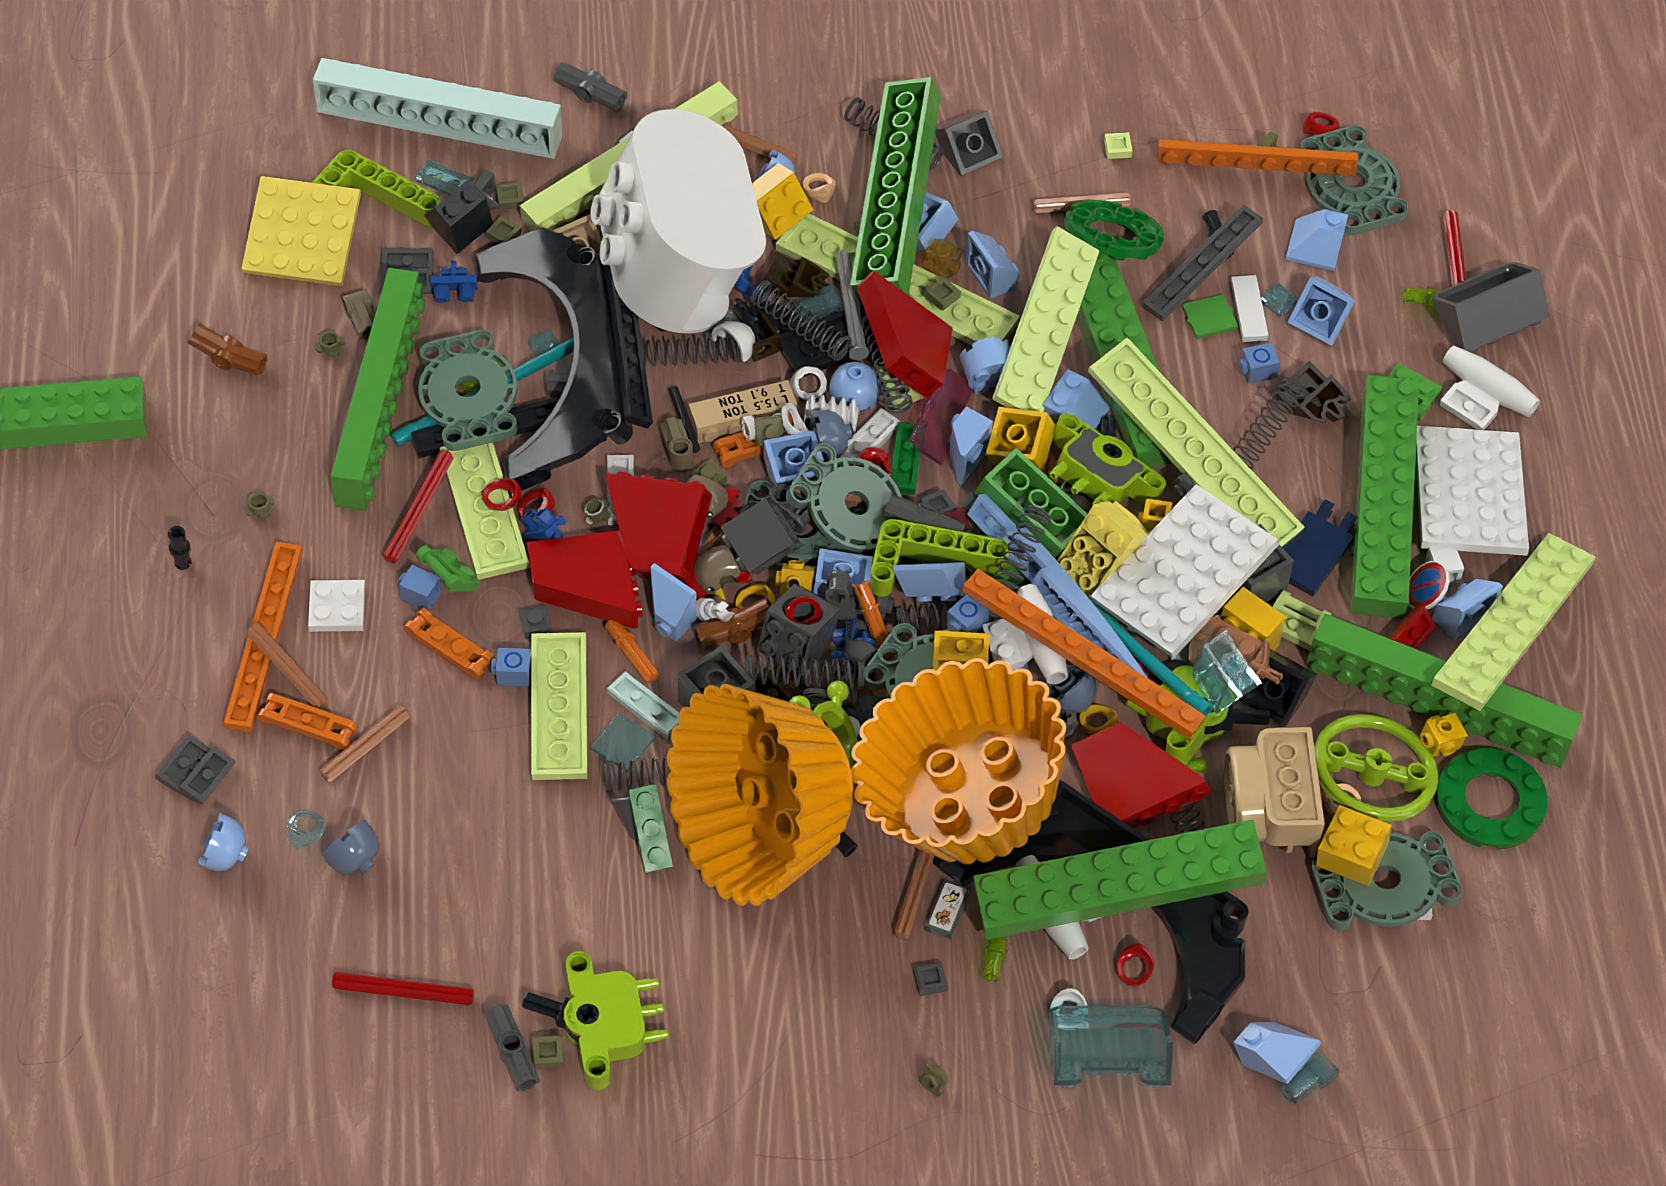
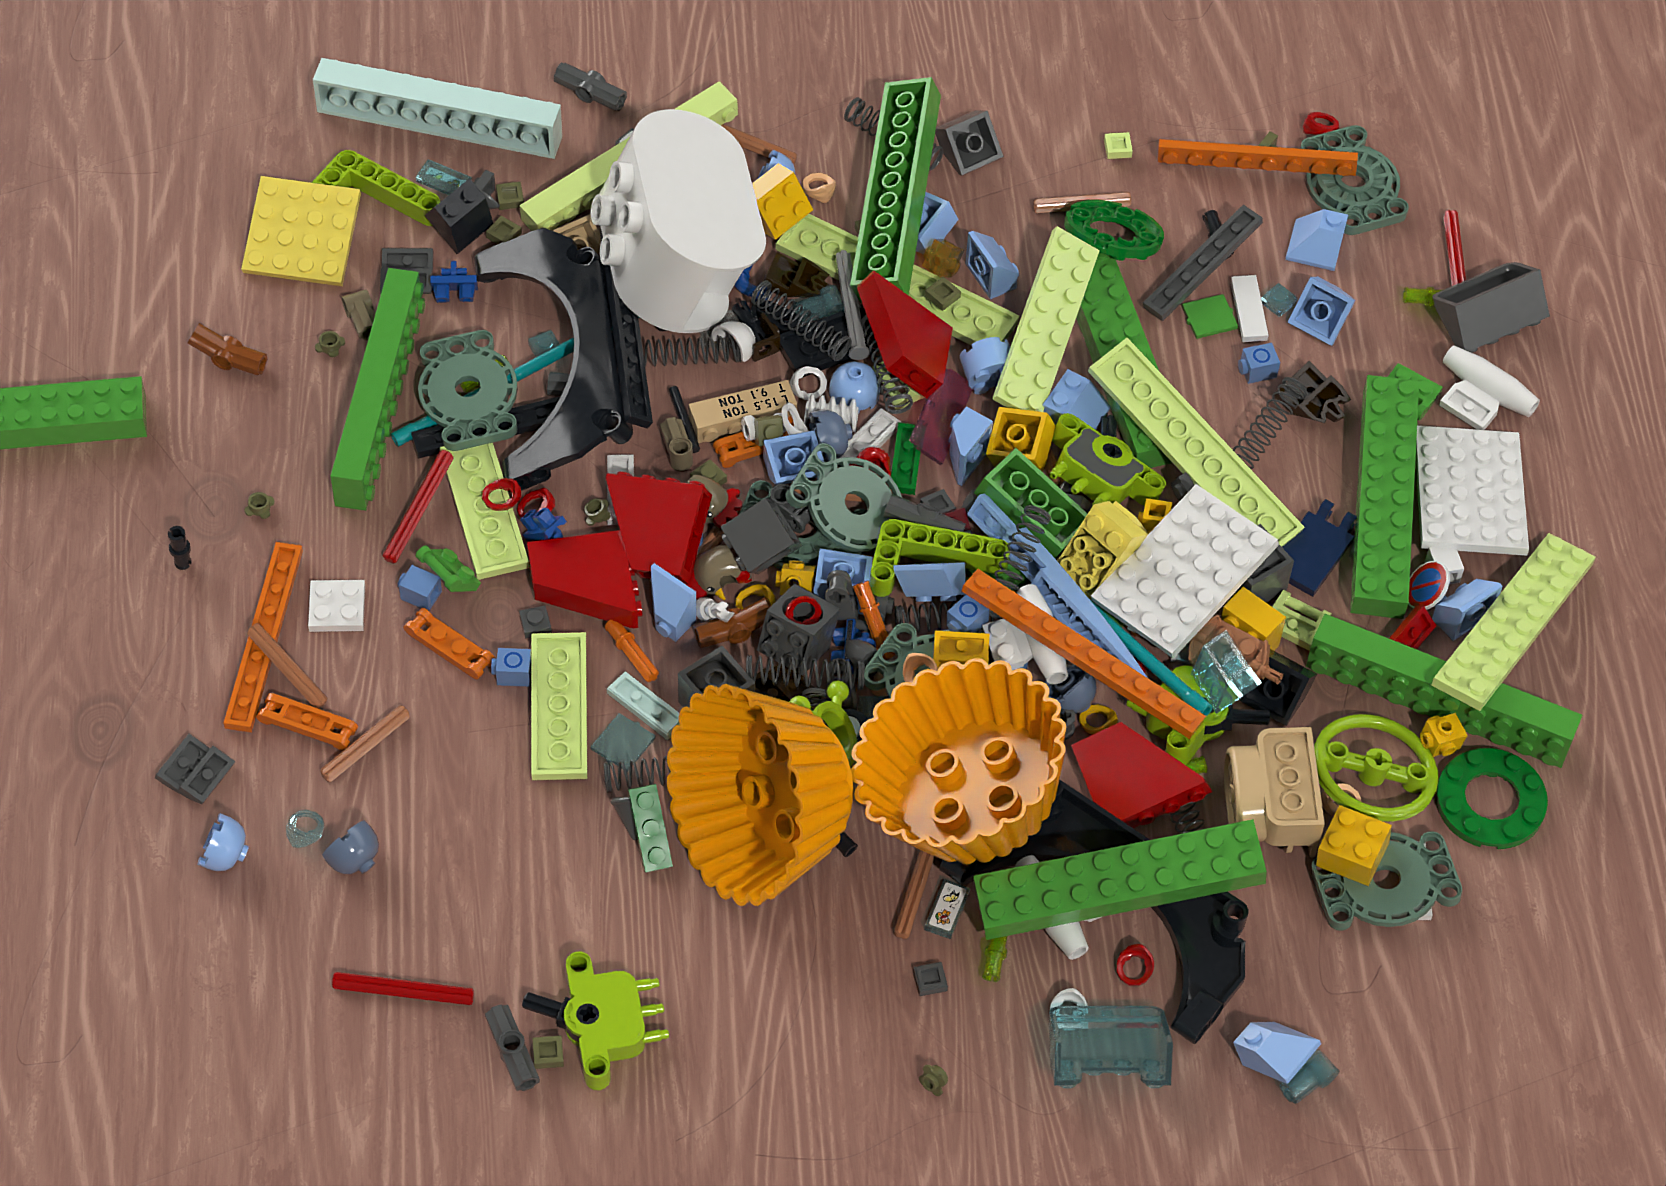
none -> light nougat piece [903,653,938,683]

